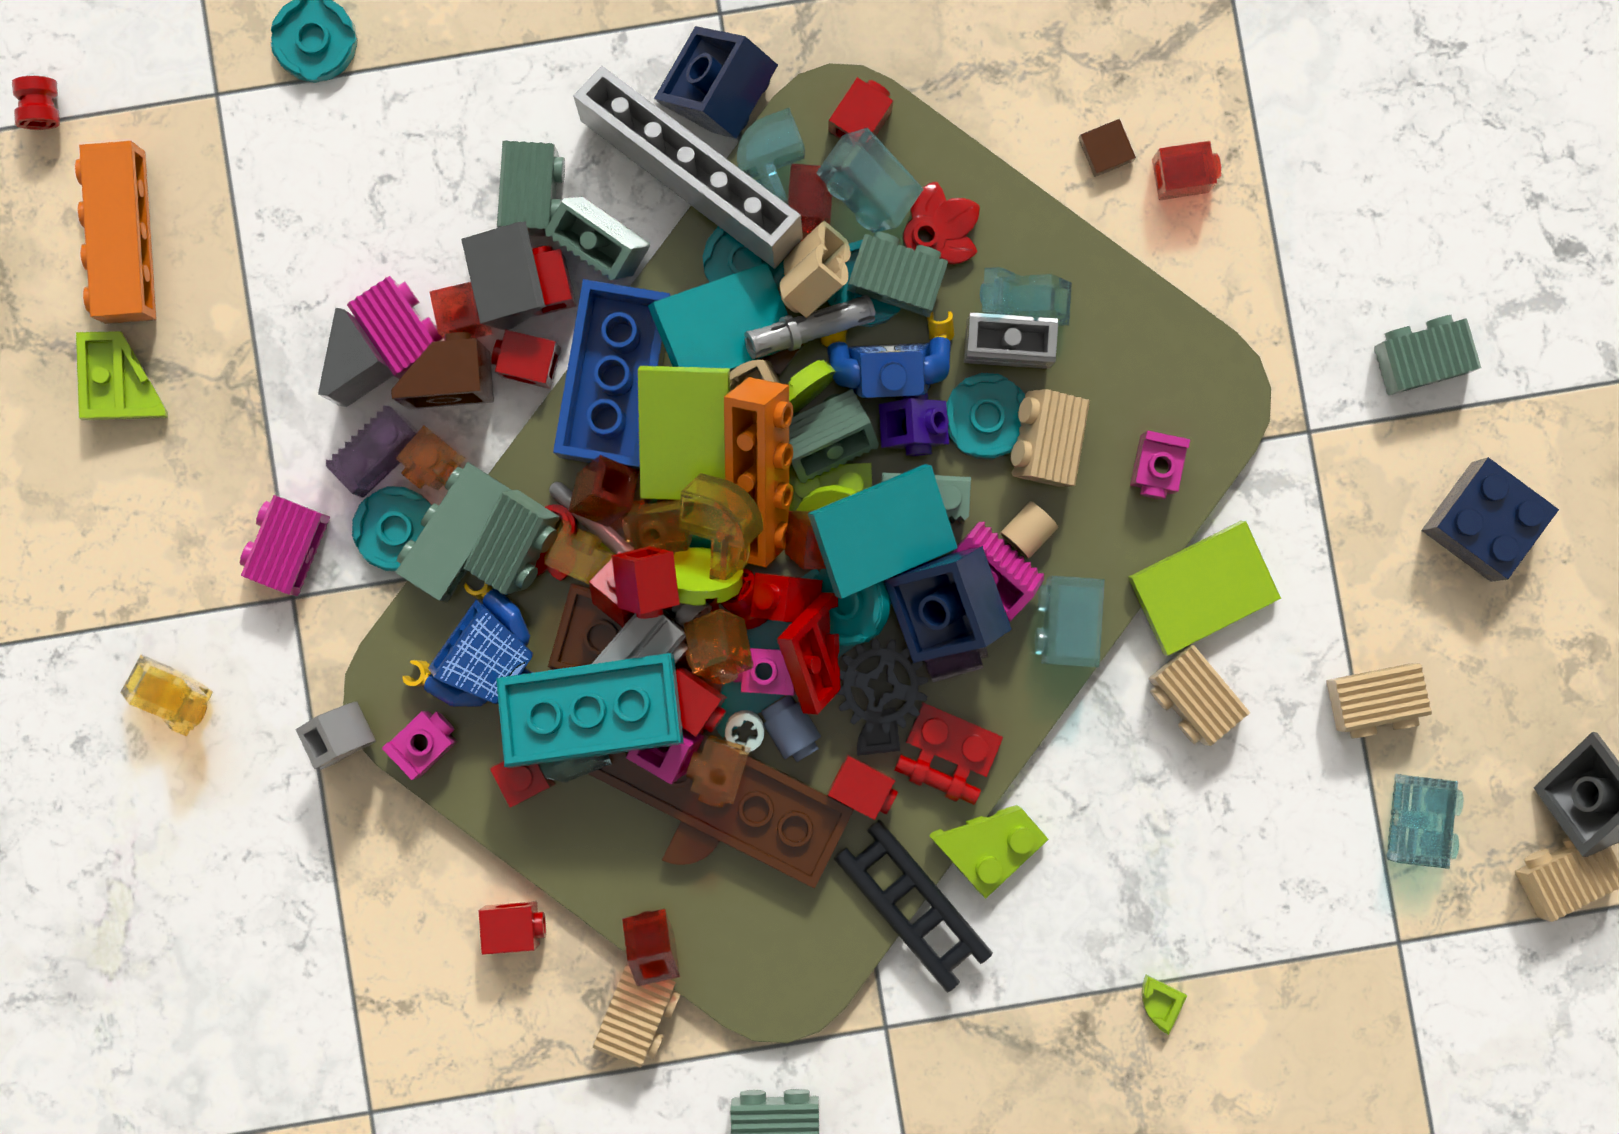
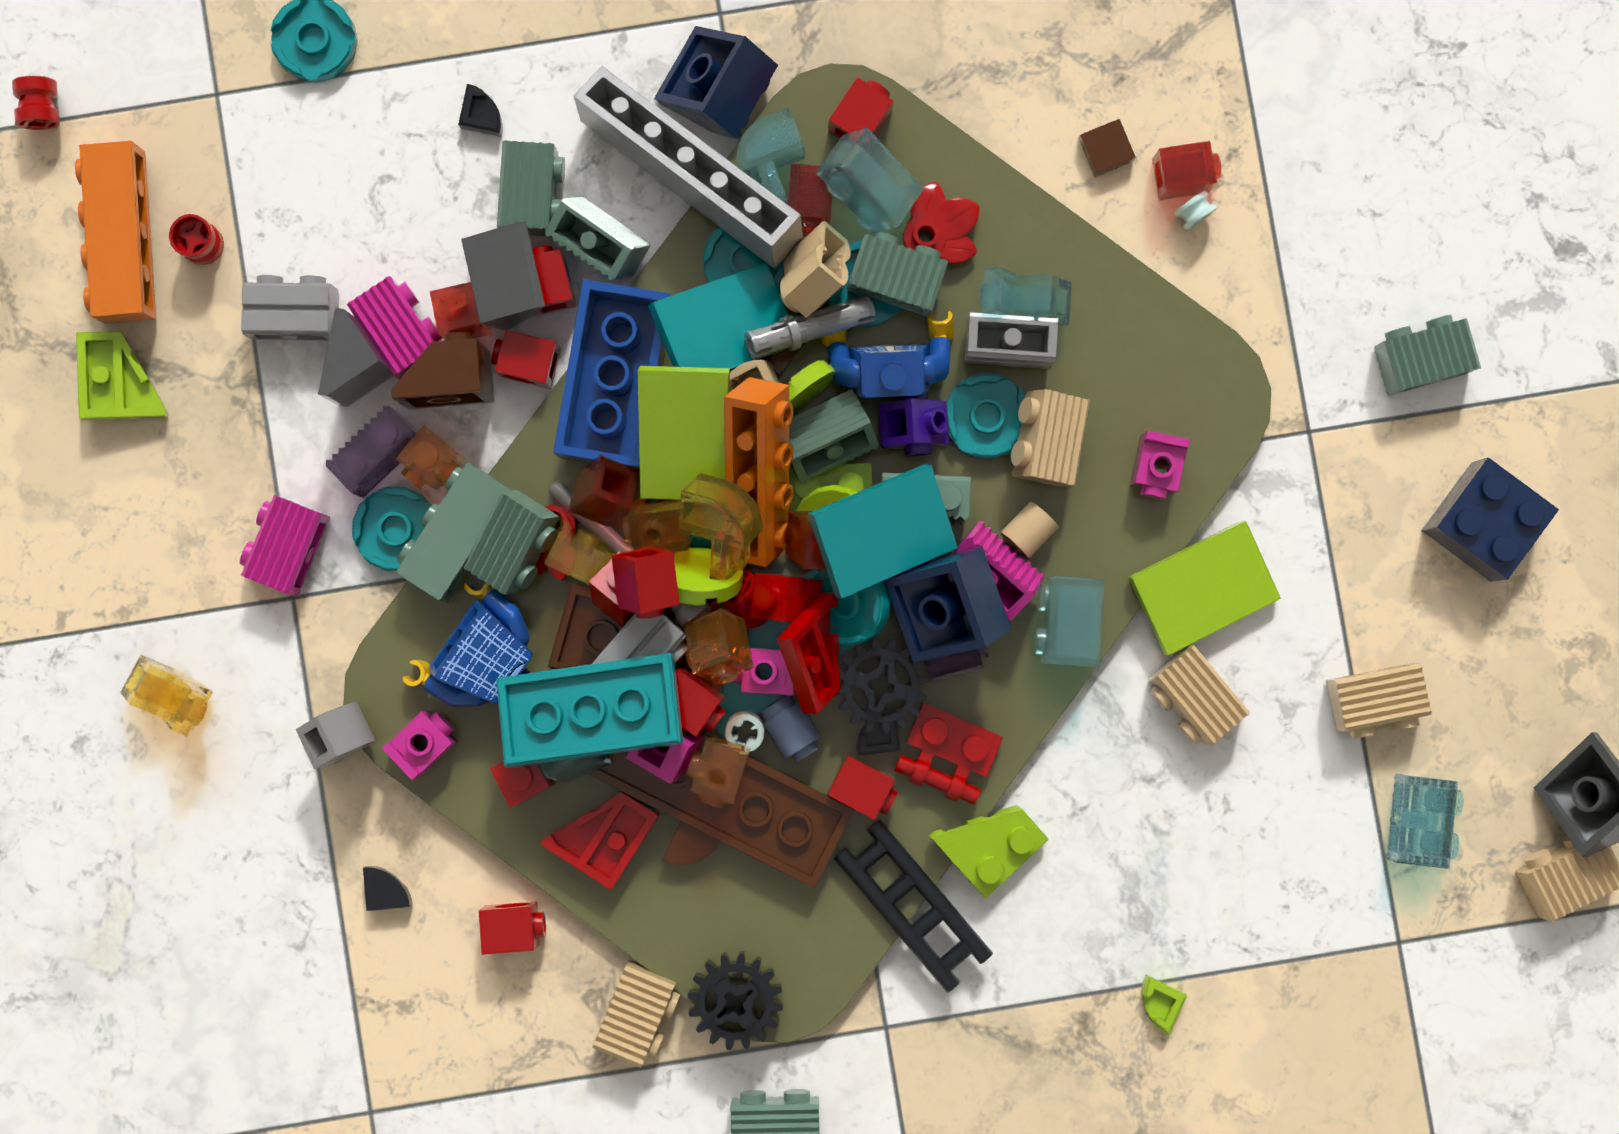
clear red brick [622,909,680,987] -> none
none -> red wheel [169,214,224,265]
none -> light grey brick [241,275,339,340]
none -> black tile [363,866,413,911]
none -> black tile [458,84,503,137]
none -> red wing [540,792,660,890]
none -> black gear [688,951,783,1050]
none -> light aqua bush [1174,190,1218,231]

